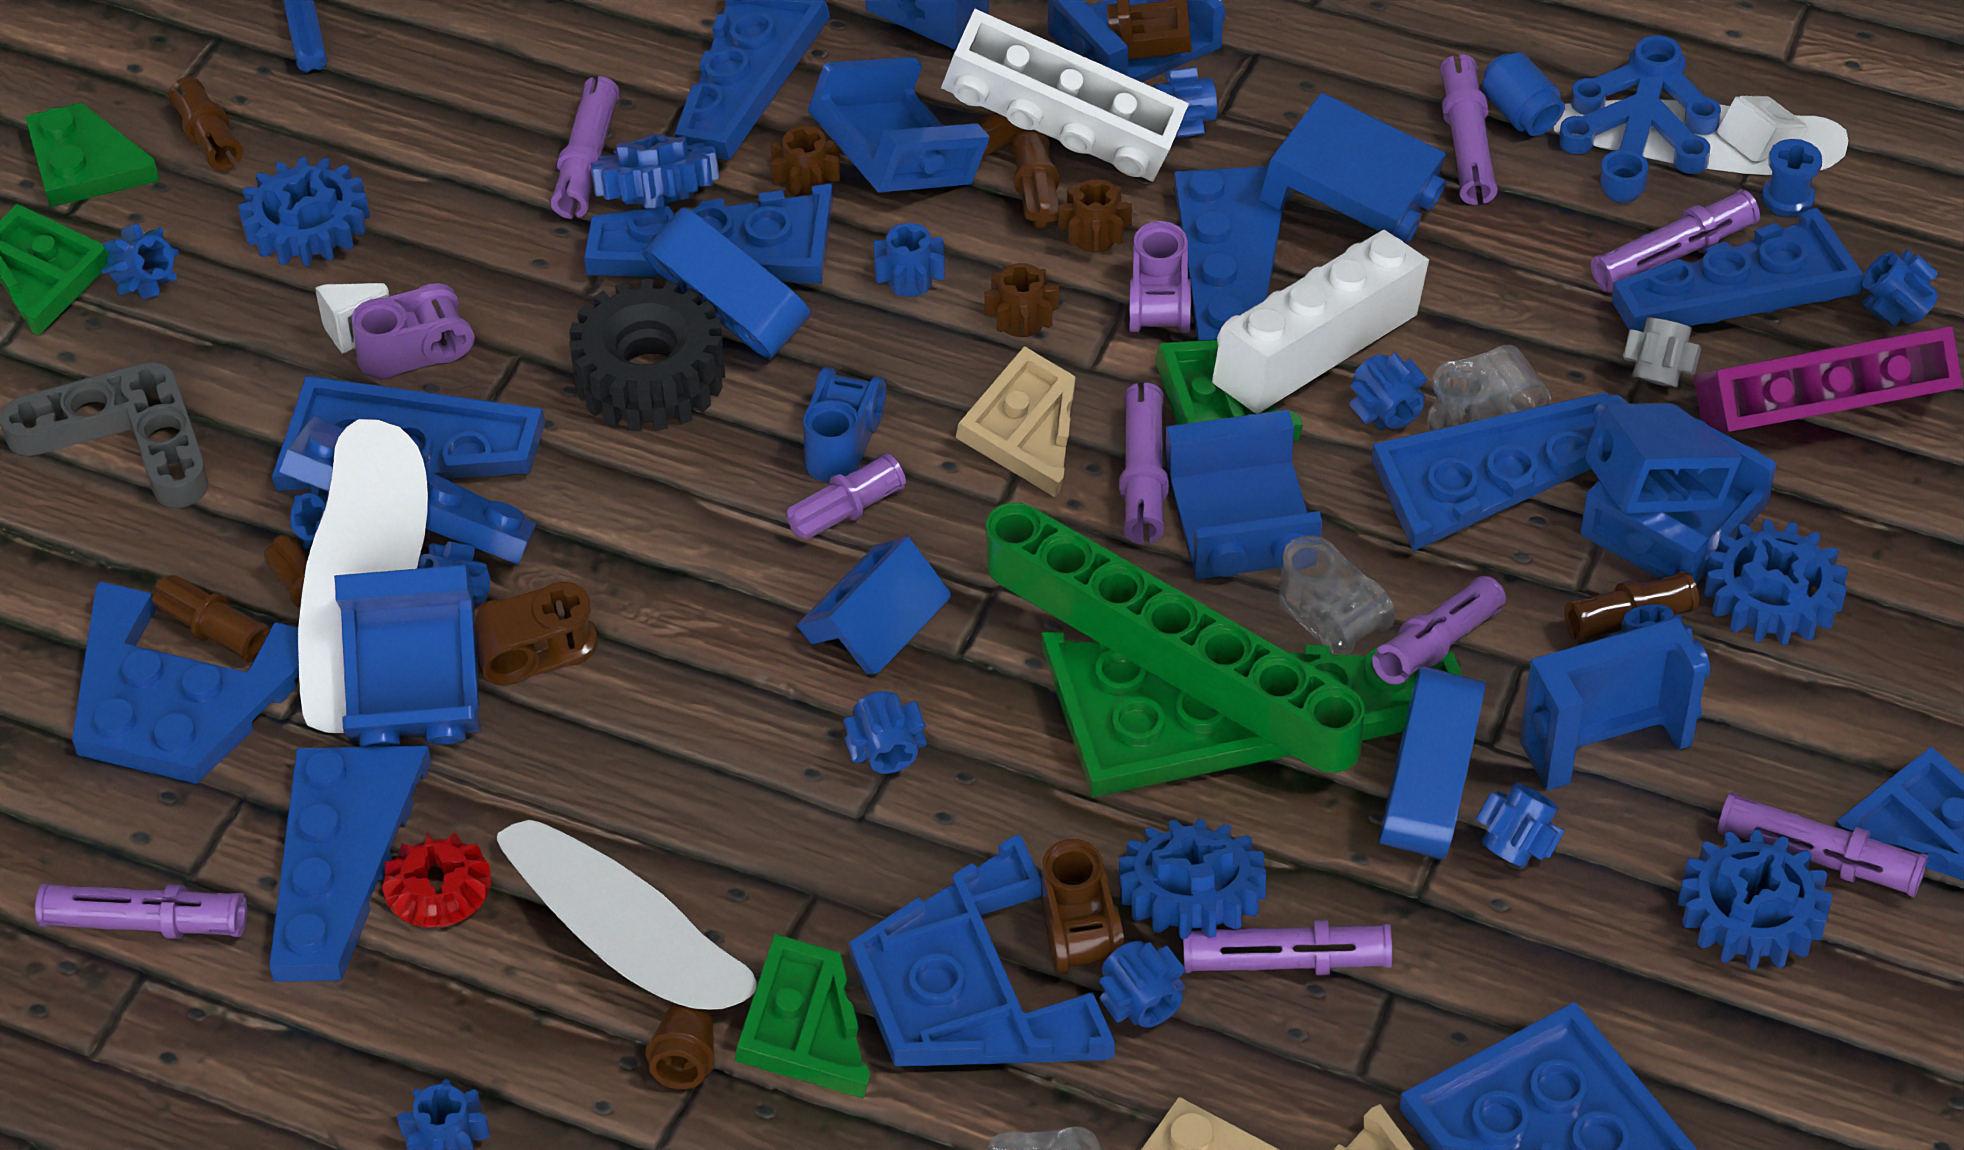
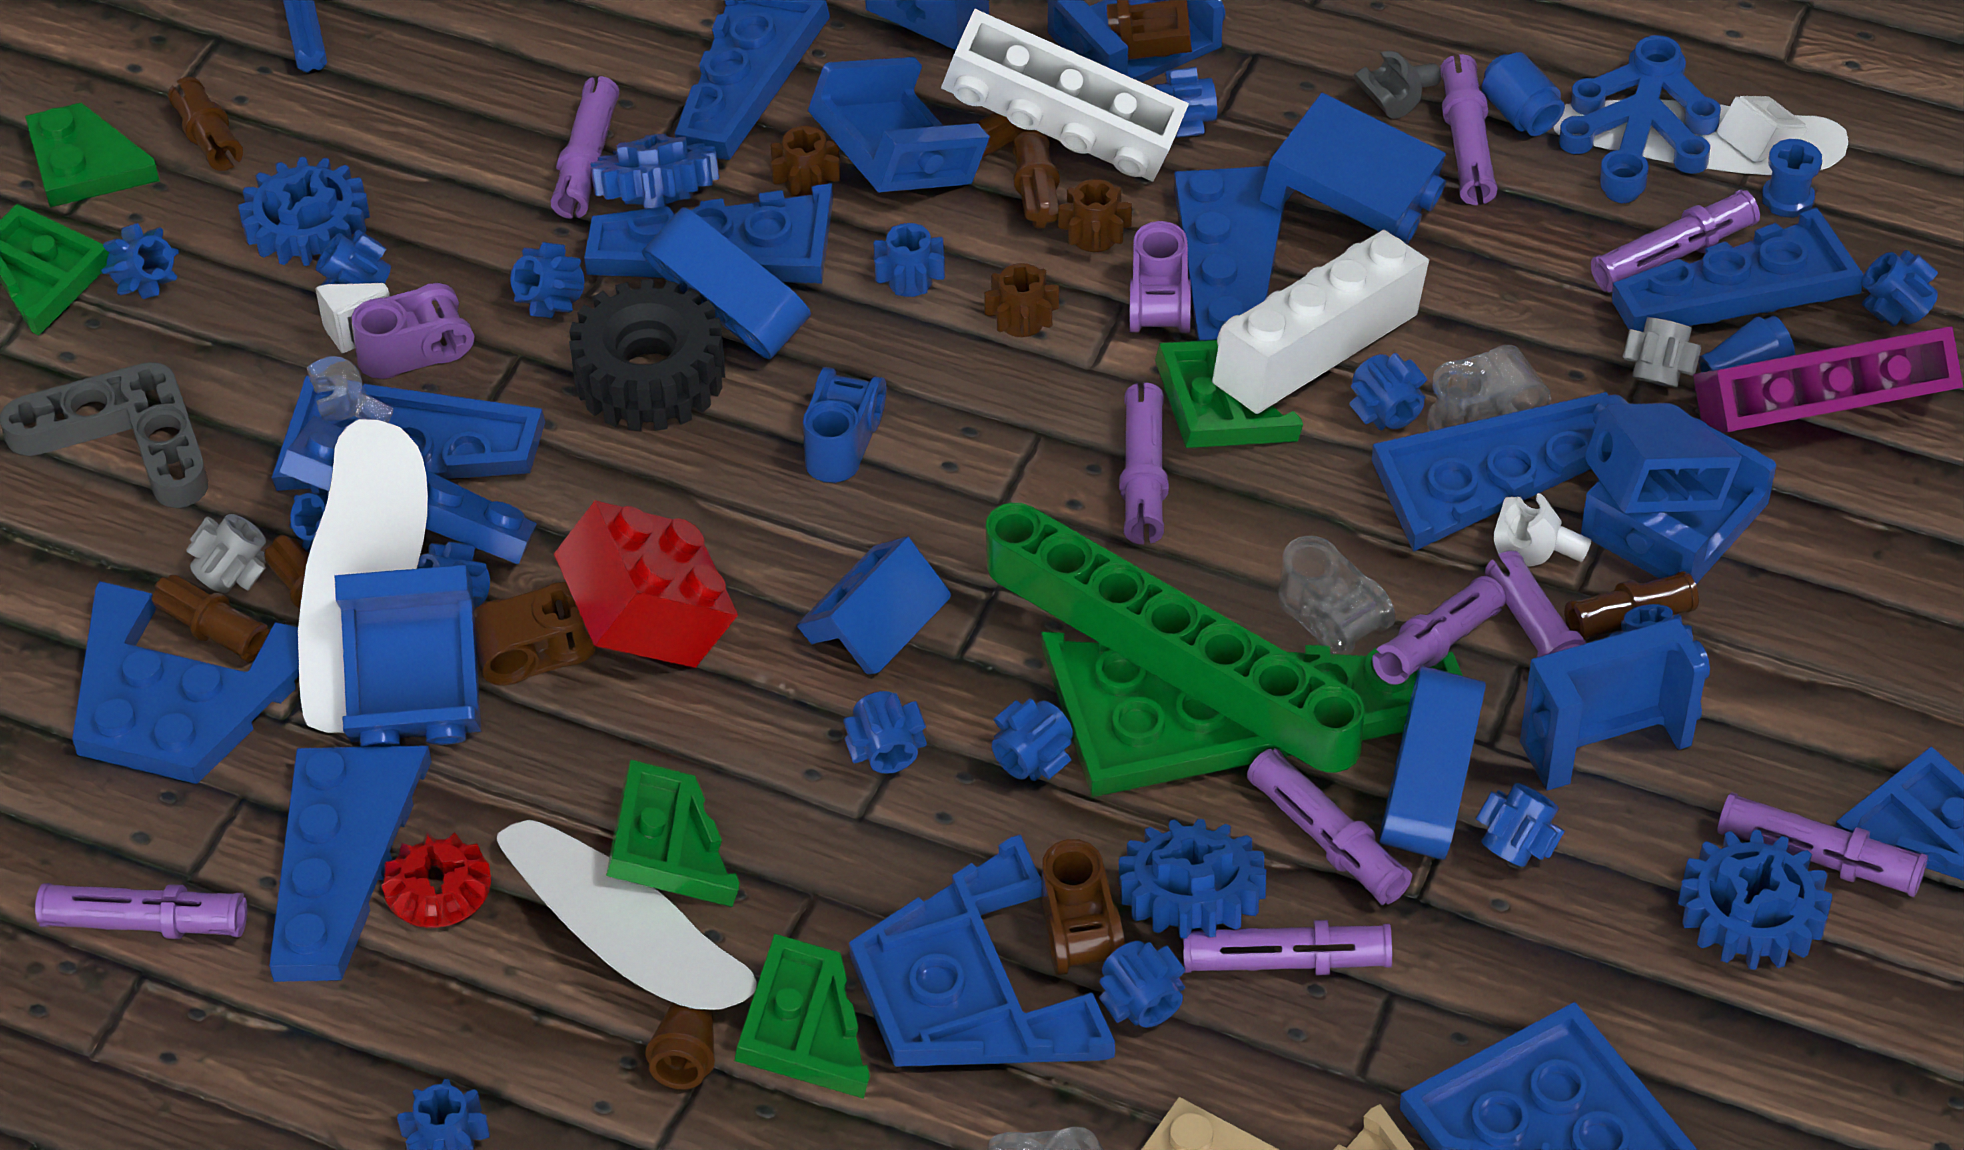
medium lavender axle [786,453,906,539] -> none
tan wing [955,346,1076,497] -> none
blue panel [1165,409,1322,580] -> none
blue gear [1704,519,1848,645] -> none
none -> light grey gear [186,514,266,593]
none -> clear piece [307,356,393,423]
none -> blue gear [316,229,391,285]
none -> blue gear [510,242,584,318]
none -> red brick [554,500,738,668]
none -> green wing [606,759,740,907]
none -> blue gear [992,698,1073,781]
none -> medium lavender pin [1247,748,1412,905]
none -> dark grey piece [1354,51,1441,119]
none -> medium lavender pin [1485,551,1586,657]
none -> white piece [1494,493,1591,567]
none -> blue cone [1698,316,1795,373]

